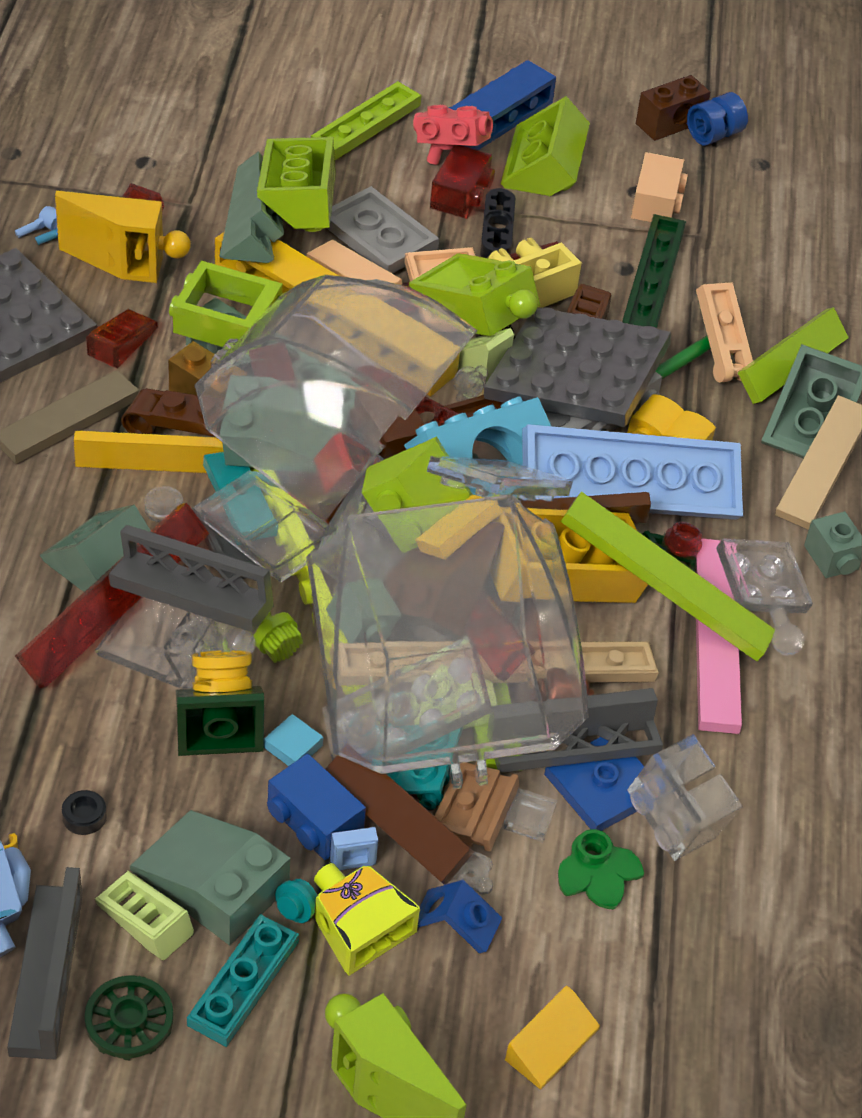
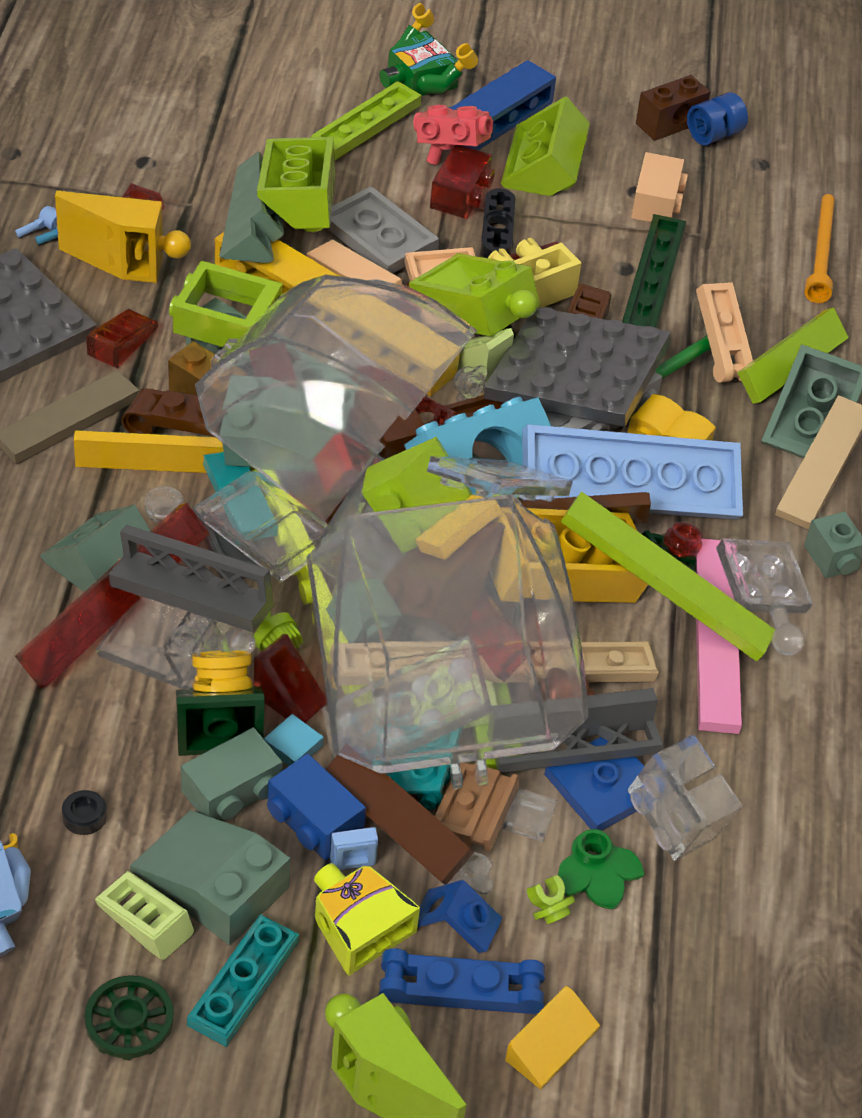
dark grey fence [7,867,83,1060] -> none
teal plate [275,879,317,923] -> none
none -> sand green brick [181,727,283,821]
none -> clear red slope [253,634,329,723]
none -> torso [379,3,478,96]
none -> blue plate [379,948,545,1014]
none -> lime plate [527,875,575,924]
none -> light orange piece [804,194,835,303]

